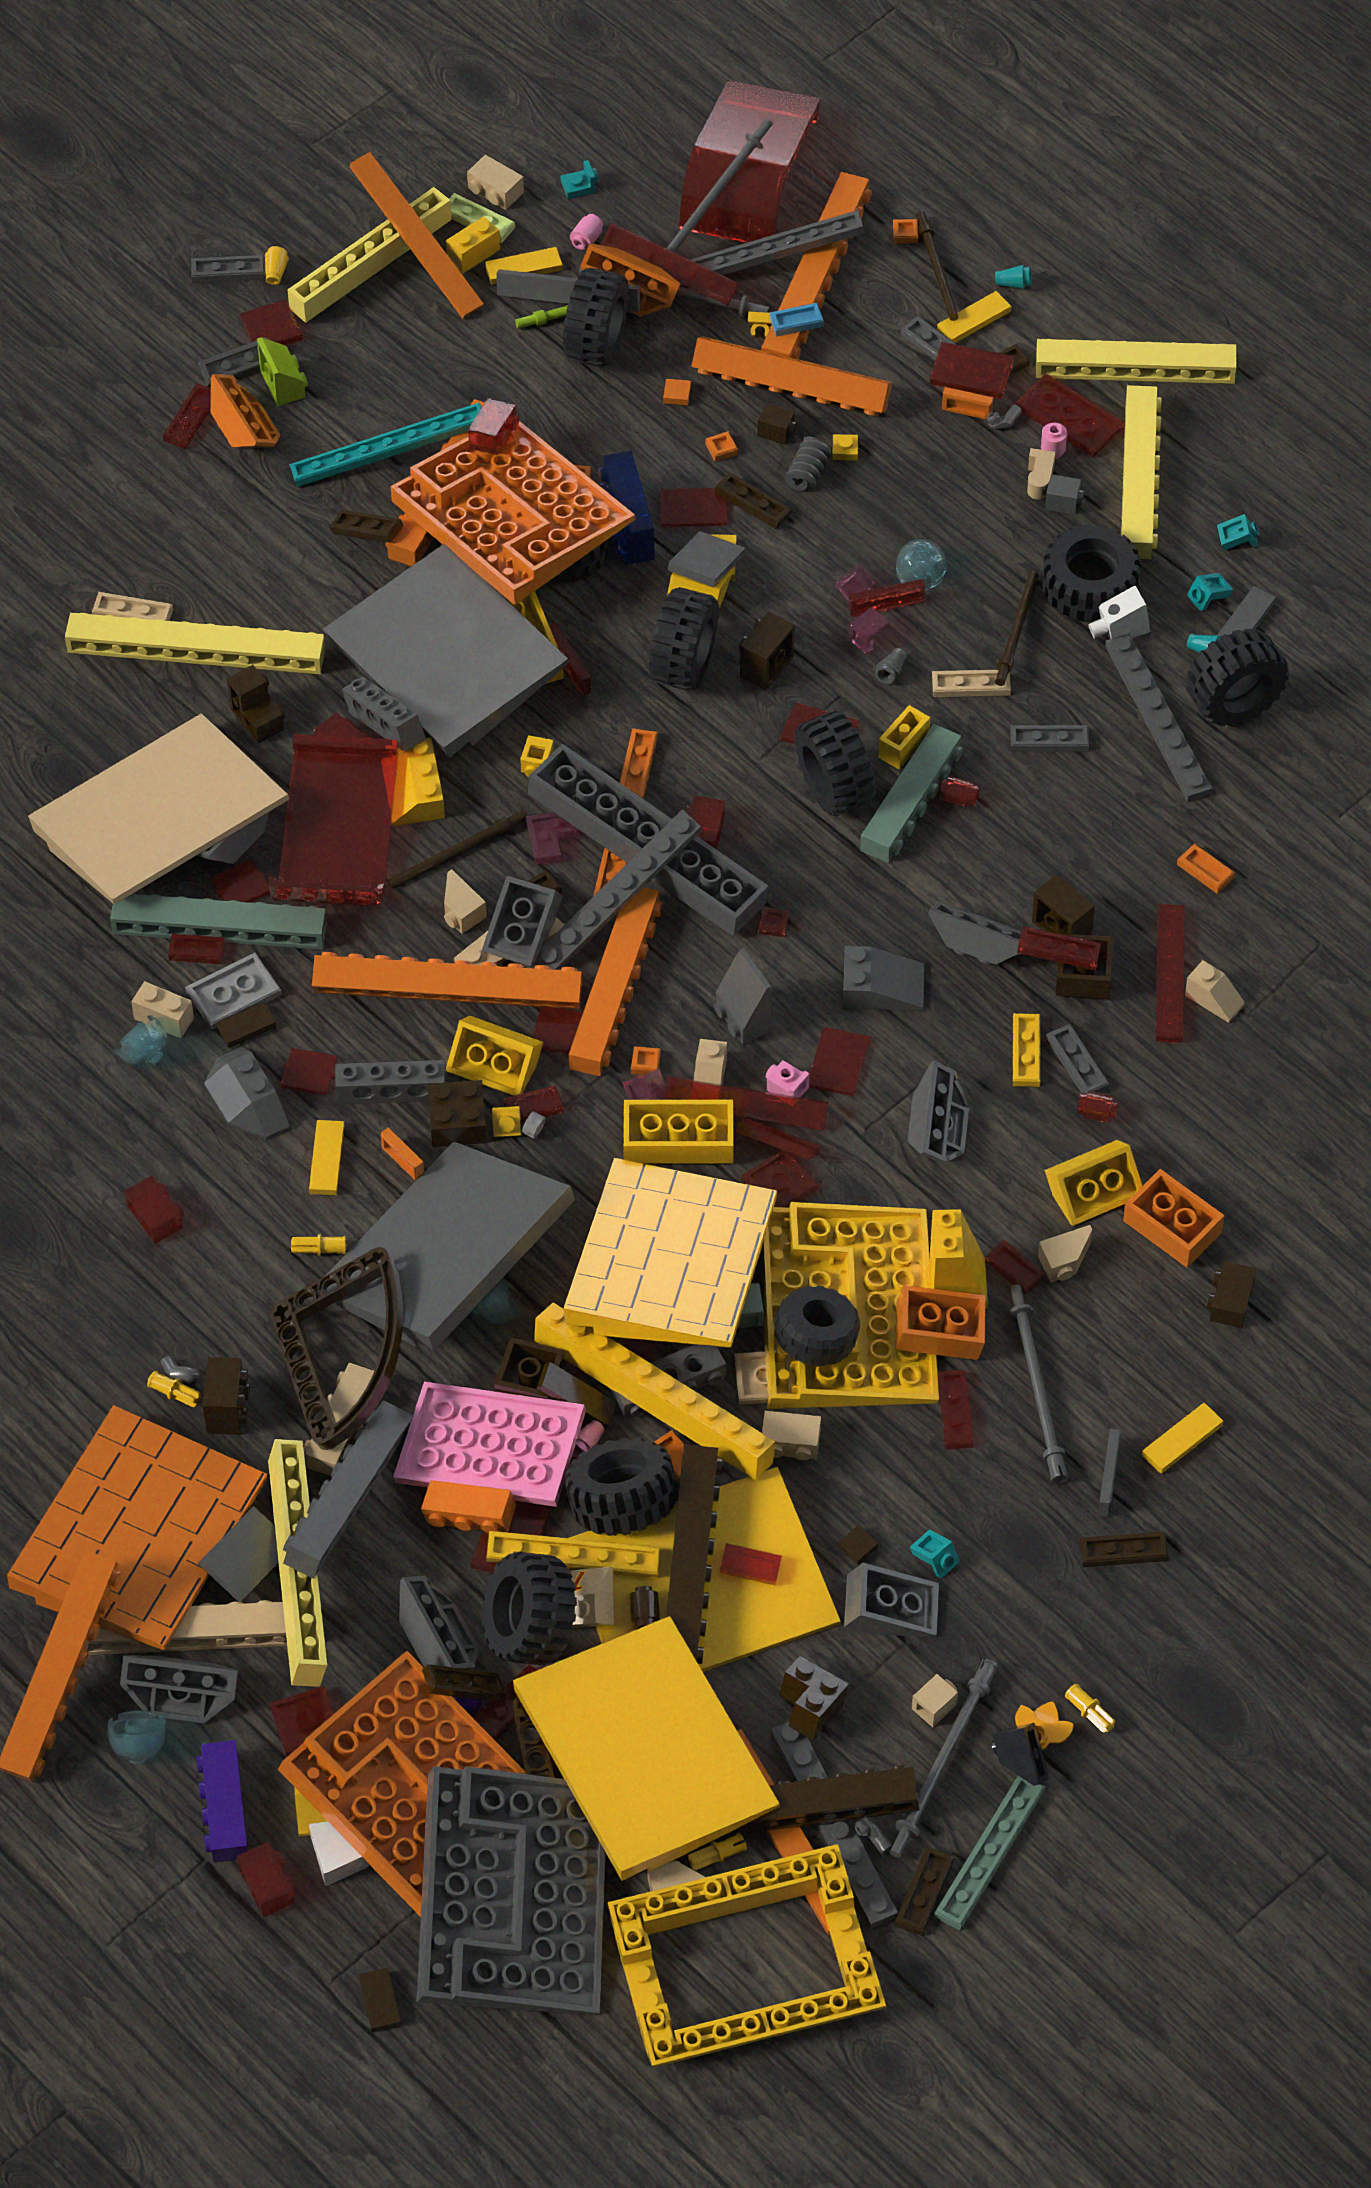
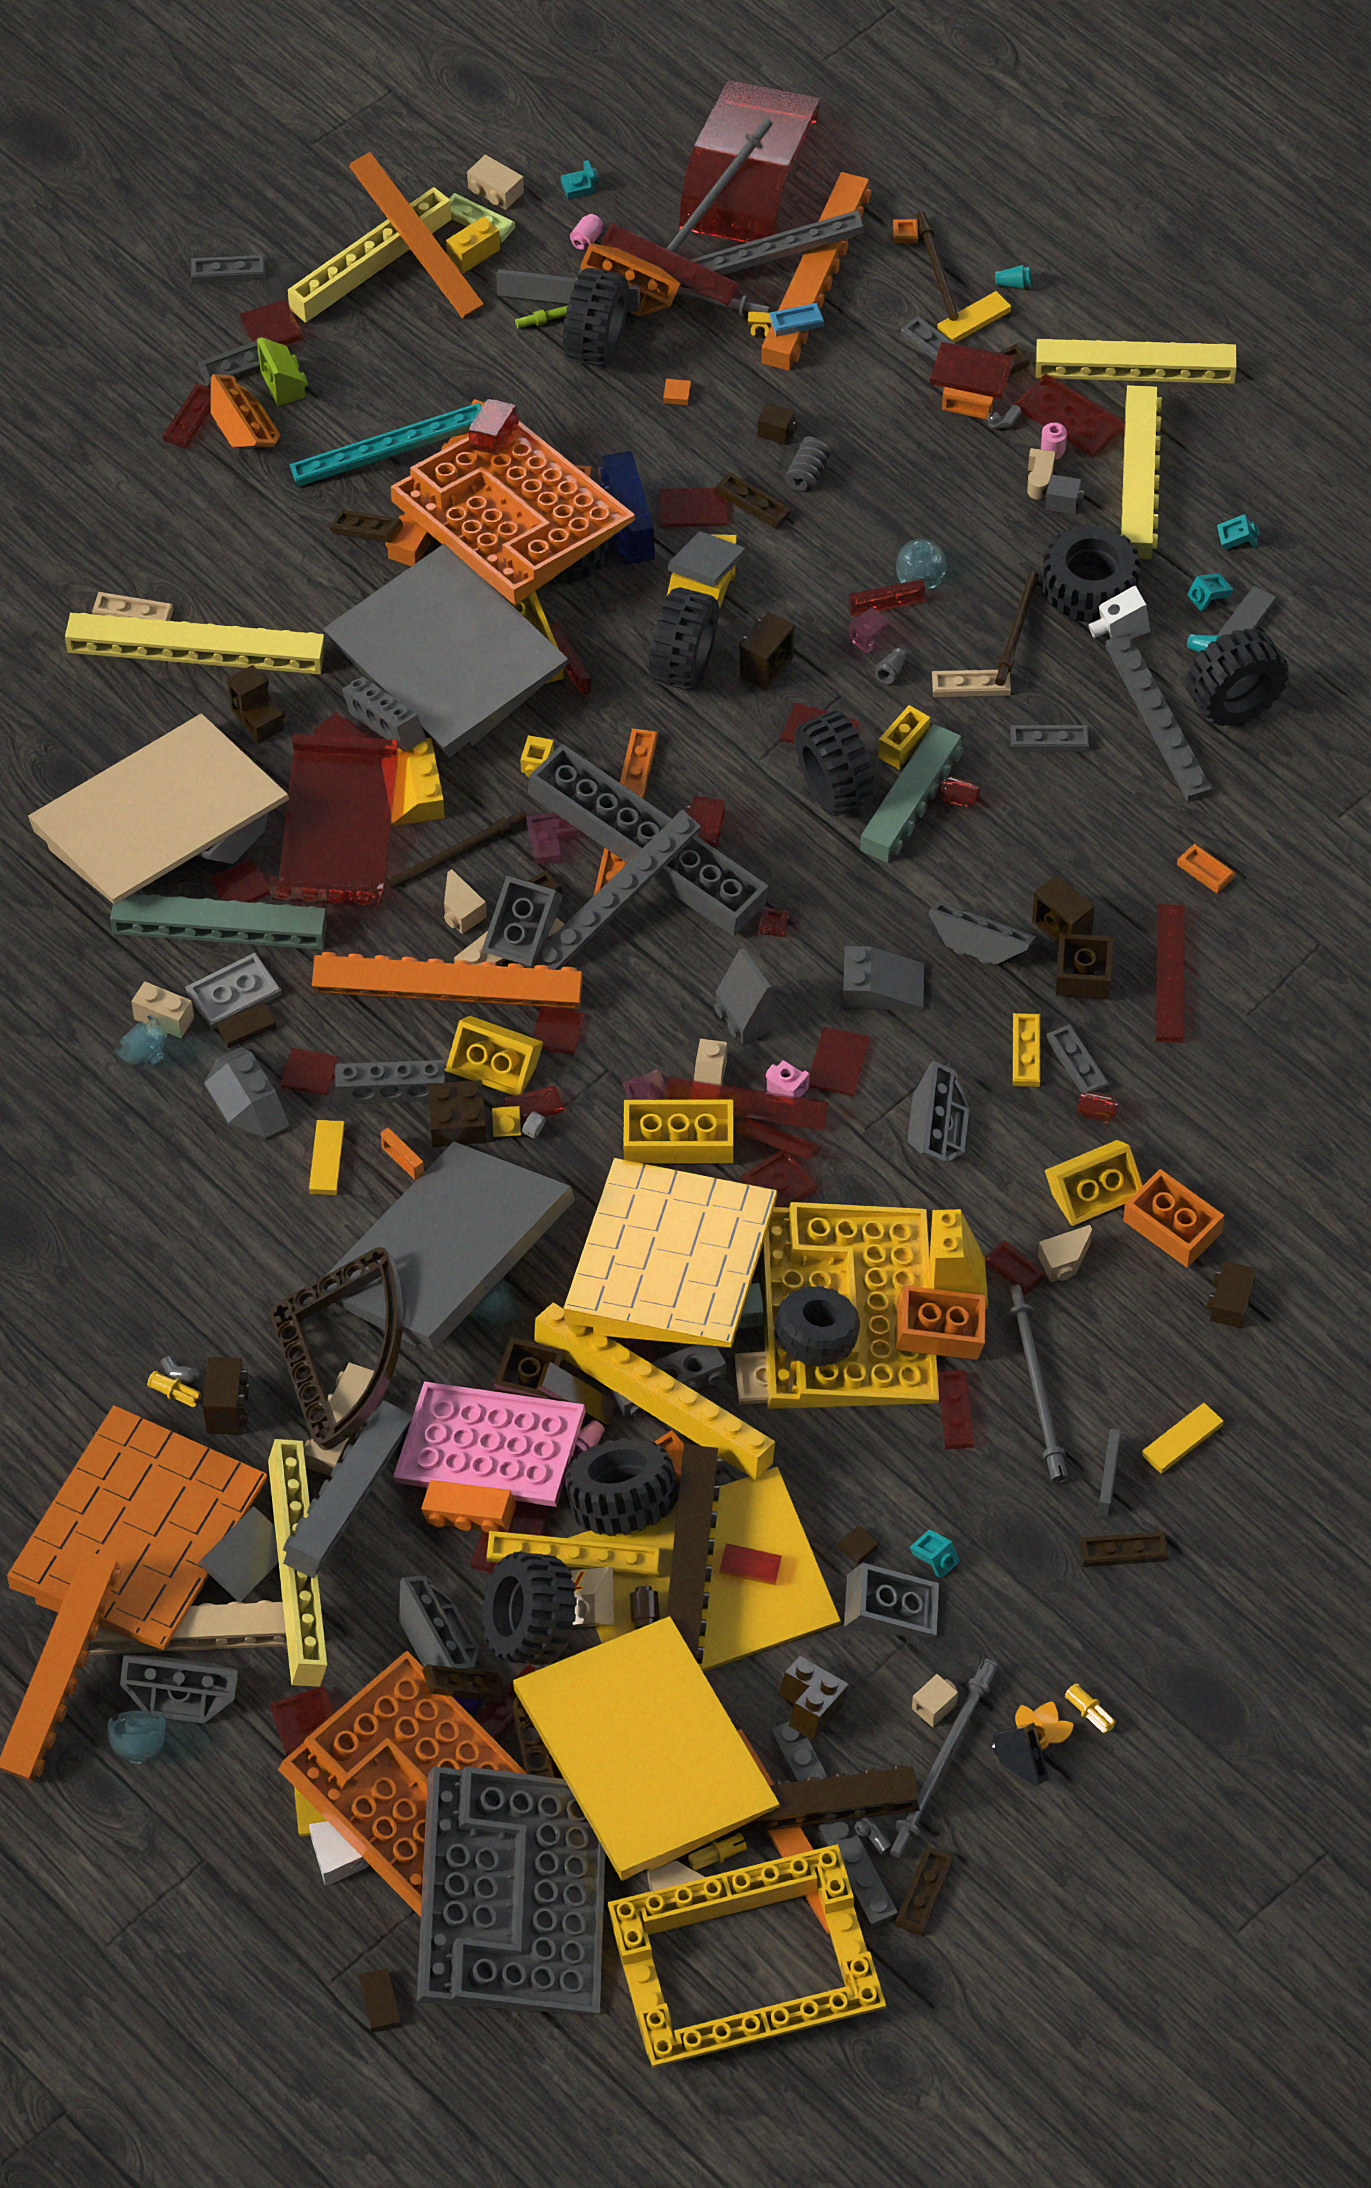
clear red brick [124,1176,184,1244] -> none
clear red tile [168,933,225,964] -> none
dark purple brick [196,1740,249,1863] -> none
clear red brick [236,1842,297,1917] -> none
yellow cone [265,246,289,285] -> none
yellow axle [291,1234,346,1256] -> none
yellow tile [485,247,562,285] -> none
orange brick [569,887,663,1077] -> none
orange tile [631,1046,661,1076] -> none
orange brick [691,337,893,416] -> none
orange tile [705,431,738,462] -> none
tan brick [762,1411,821,1460] -> none
yellow plate [833,435,858,461] -> none
clear pink panel [835,563,874,604] -> none
sand green tile [934,1776,1045,1931] -> none
clear red tile [1017,926,1101,970] -> none
tan slope [1185,960,1245,1023] -> none

